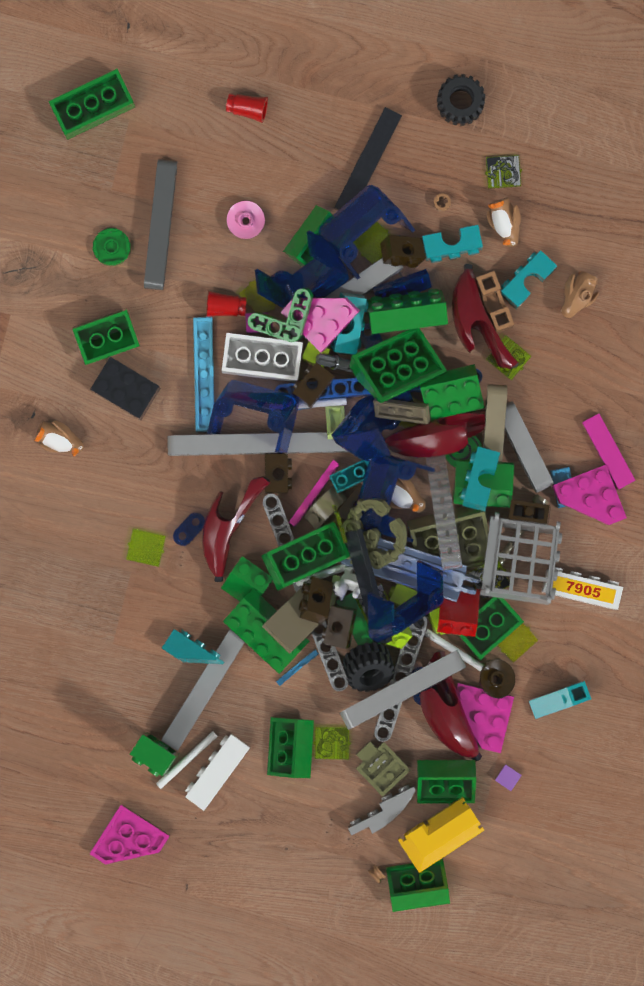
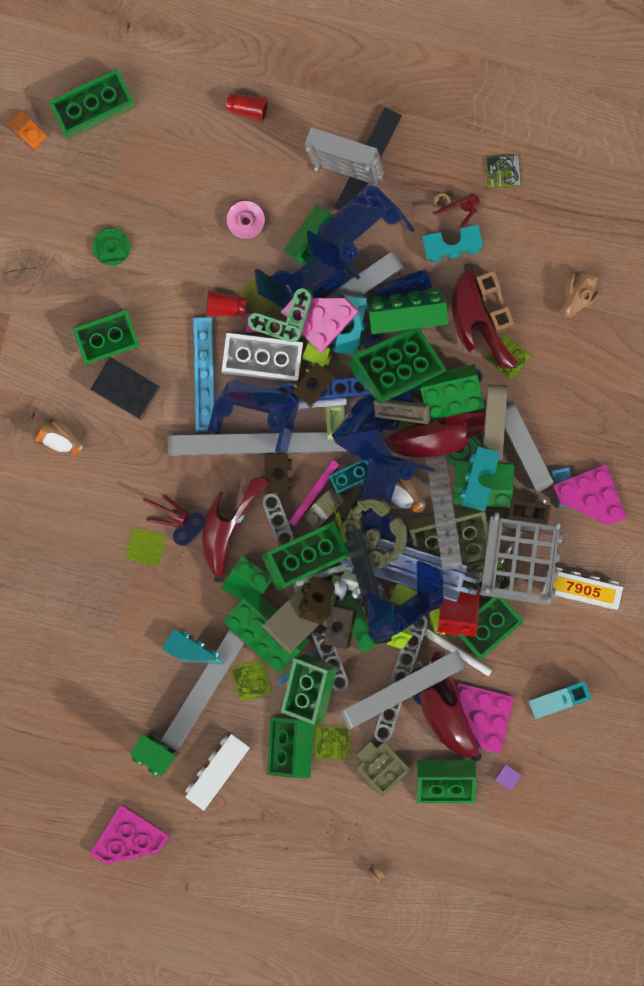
dark grey beam [144,159,177,290] -> none
white bar [156,731,218,789] -> none
dark grey axle [316,353,353,373] -> none
black tyre [343,642,395,692] -> none
light grey slope [348,785,415,835] -> none
clear neon green piece [352,220,390,265] -> none
dark brown brick [380,235,426,268] -> none
green slope [386,859,450,912] -> none
yellow brick [398,797,484,873] -> none
black tyre [437,74,486,126] -> none
dark brown dish [480,659,515,698] -> none
animal [487,197,521,247] -> none
clear neon green piece [498,623,538,663] -> none
teal arch [501,250,557,309] -> none
dark pink tile [582,414,636,490] -> none
none -> orange slope [7,110,47,150]
none -> dark red plant [143,495,189,528]
none -> clear neon green piece [232,661,271,702]
none -> green brick [281,654,337,725]
none -> light grey window [304,127,384,191]
none -> dark red plant [433,193,480,228]

